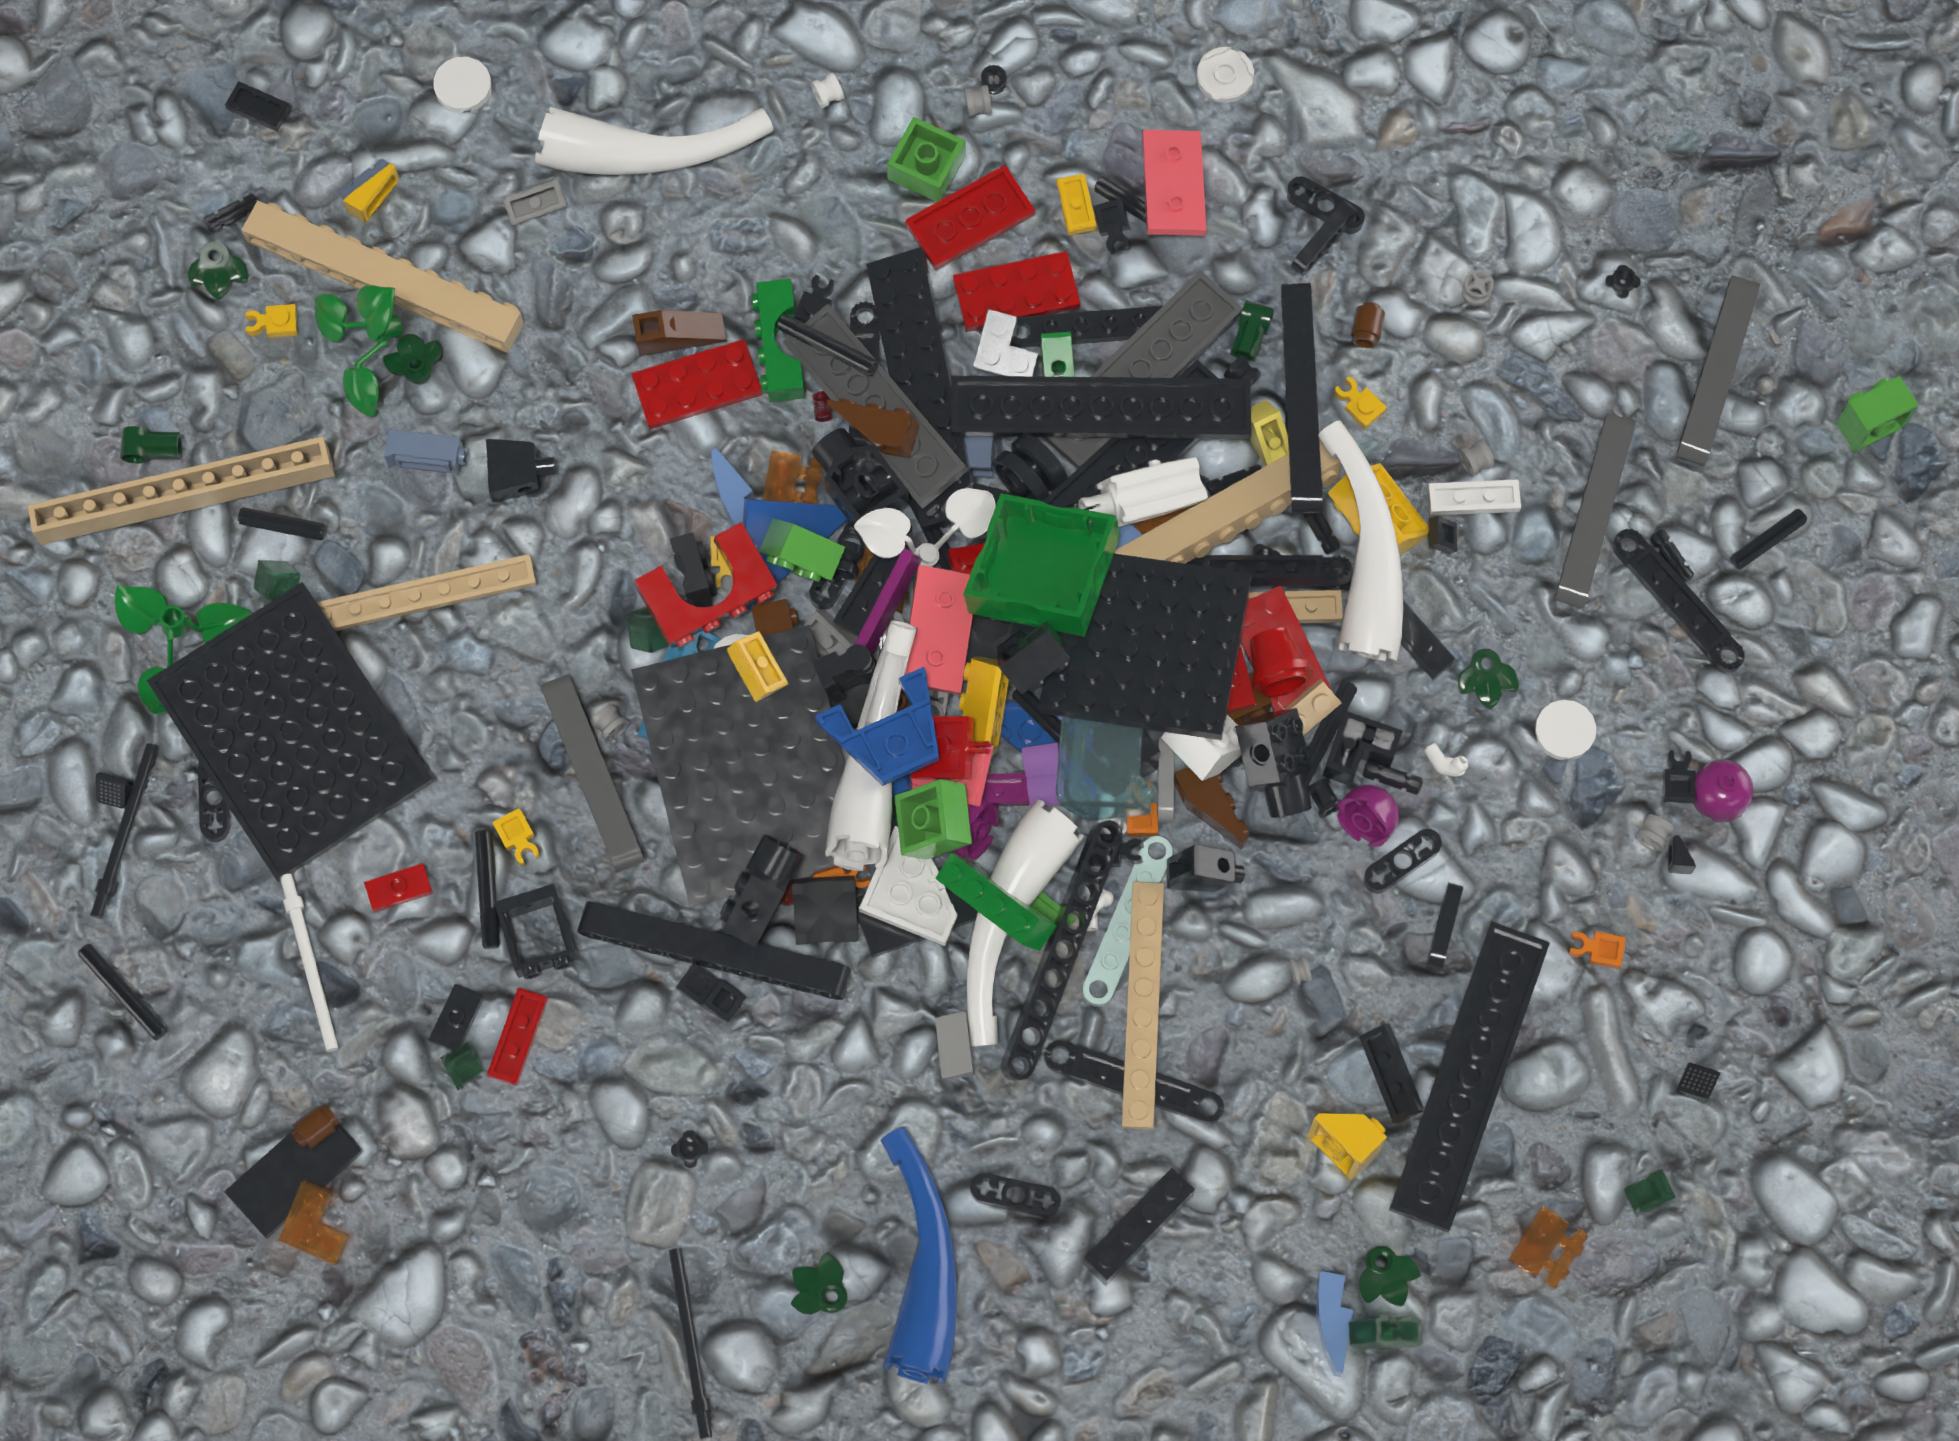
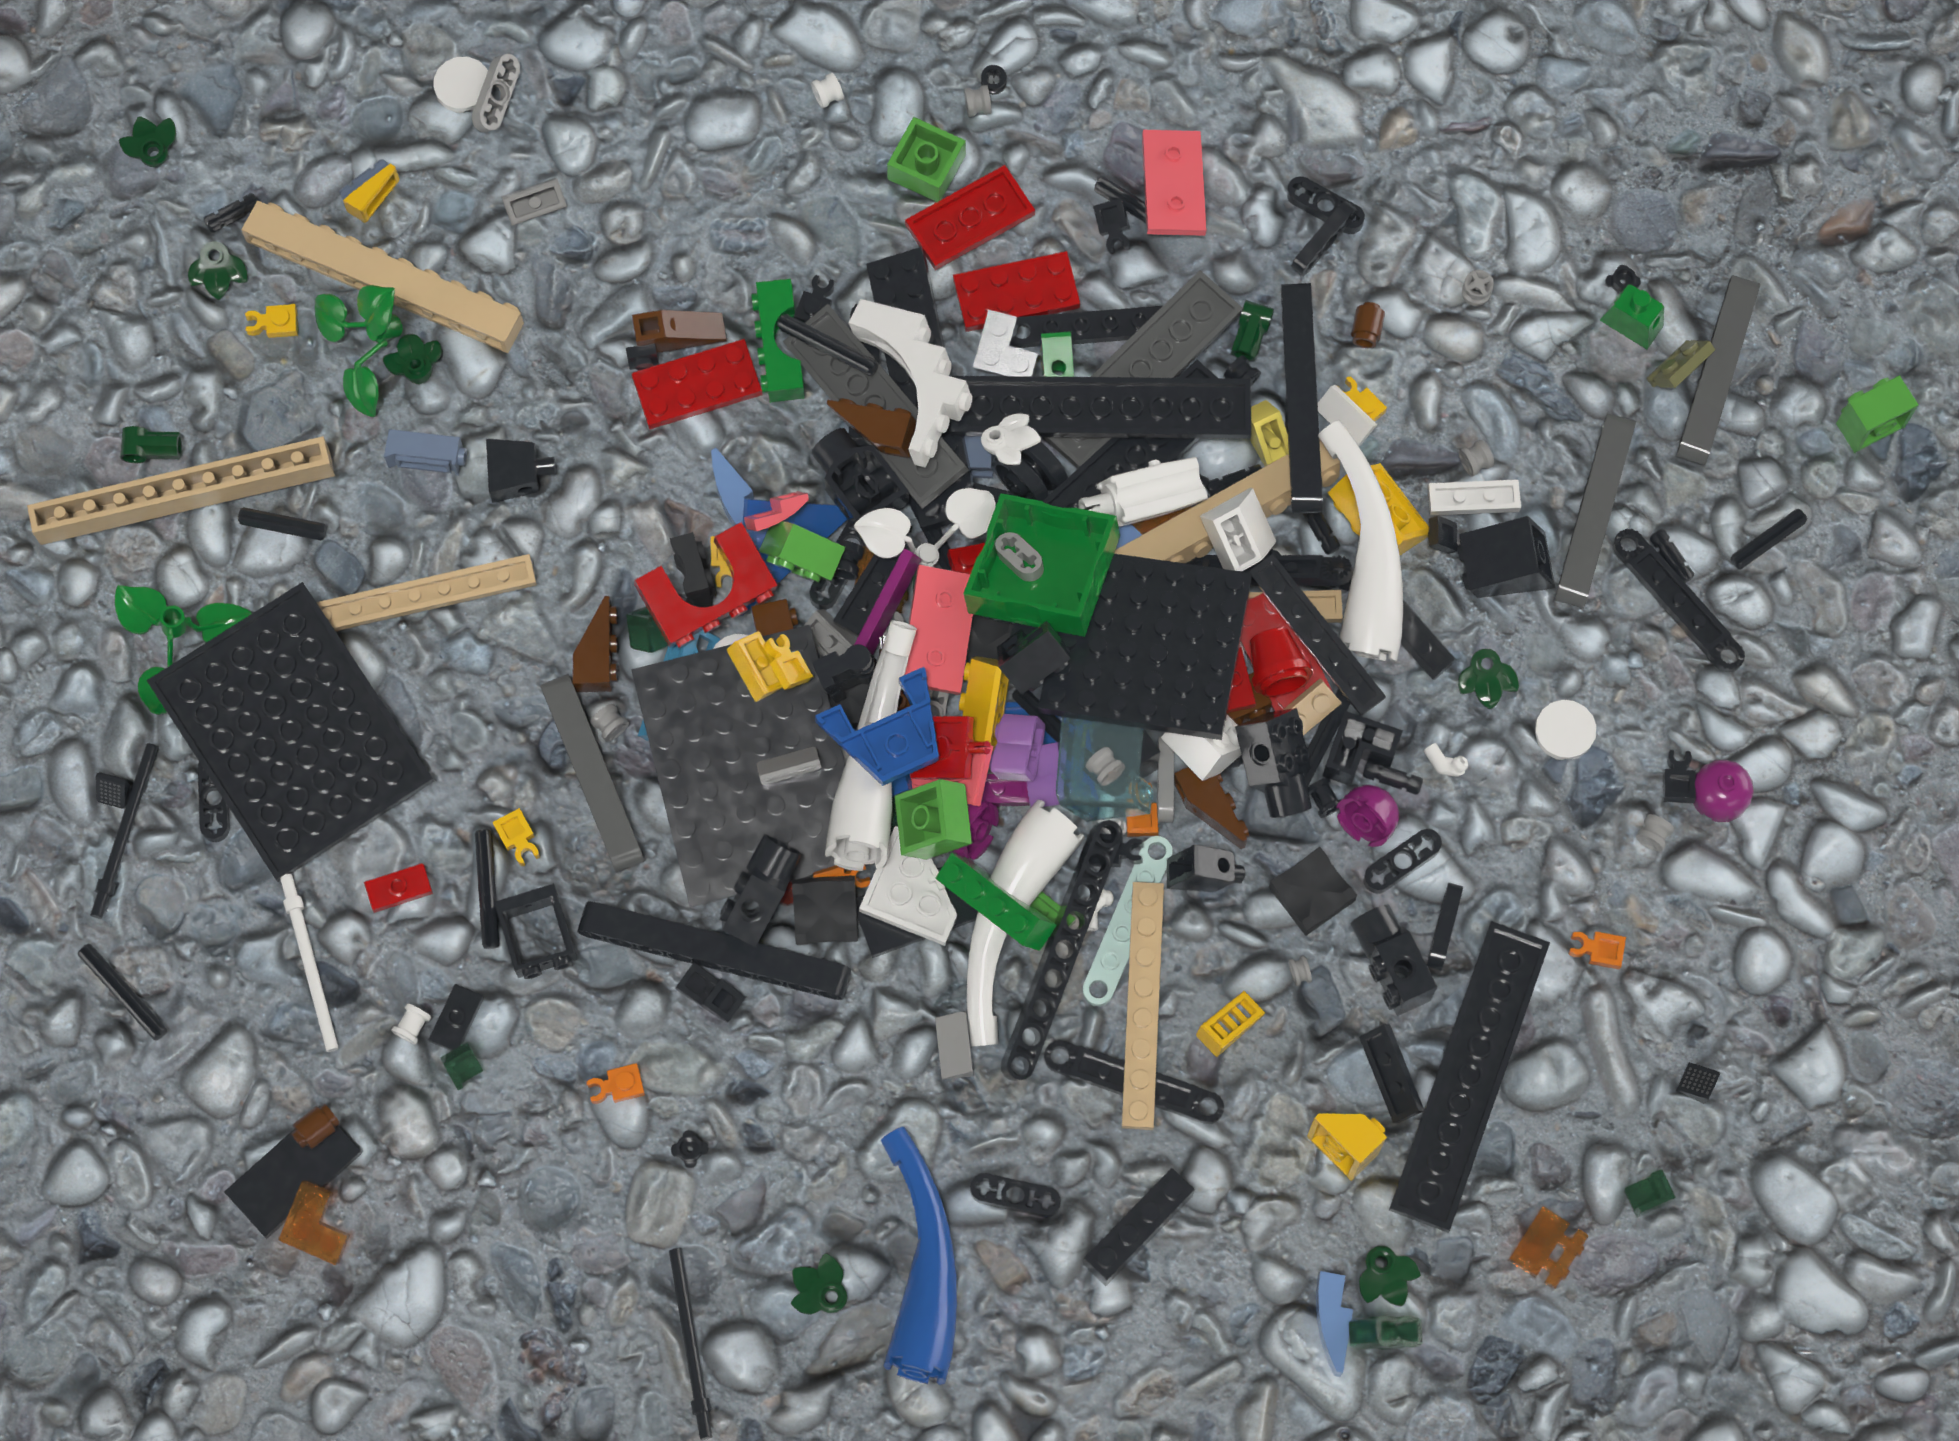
black plate [225,81,291,132] -> none
clear green panel [254,560,301,601] -> none
red tile [487,988,548,1086] -> none
white brick [535,107,774,175] -> none
clear orange plate [762,450,823,504] -> none
dark red piece [812,391,832,422] -> none
yellow plate [1056,174,1097,235] -> none
white tile [1196,47,1254,103] -> none
black slope [1668,835,1696,874] -> none
none -> dark green plate [119,116,177,167]
none -> white bush [391,1003,431,1045]
none -> light grey beam [472,54,520,132]
none -> reddish brown slope [573,596,618,693]
none -> orange plate [587,1063,645,1104]
none -> black plate [626,344,659,371]
none -> coral slope [744,491,809,531]
none -> light grey slope [757,747,821,785]
none -> yellow plate [763,634,813,690]
none -> white arch [849,299,972,468]
none -> white plate [981,414,1041,465]
none -> medium lavender brick [989,714,1045,782]
none -> light grey beam [995,532,1044,582]
none -> light grey wheel [1085,747,1125,786]
none -> yellow slope [1196,991,1265,1057]
none -> white slope [1200,488,1276,571]
none -> black plate [1249,554,1386,716]
none -> black brick [1269,847,1357,936]
none -> white tile [1318,385,1378,446]
none -> black brick [1350,904,1438,1016]
none -> black slope [1457,516,1555,598]
none -> green torso [1600,284,1664,350]
none -> olive plate [1646,340,1715,388]

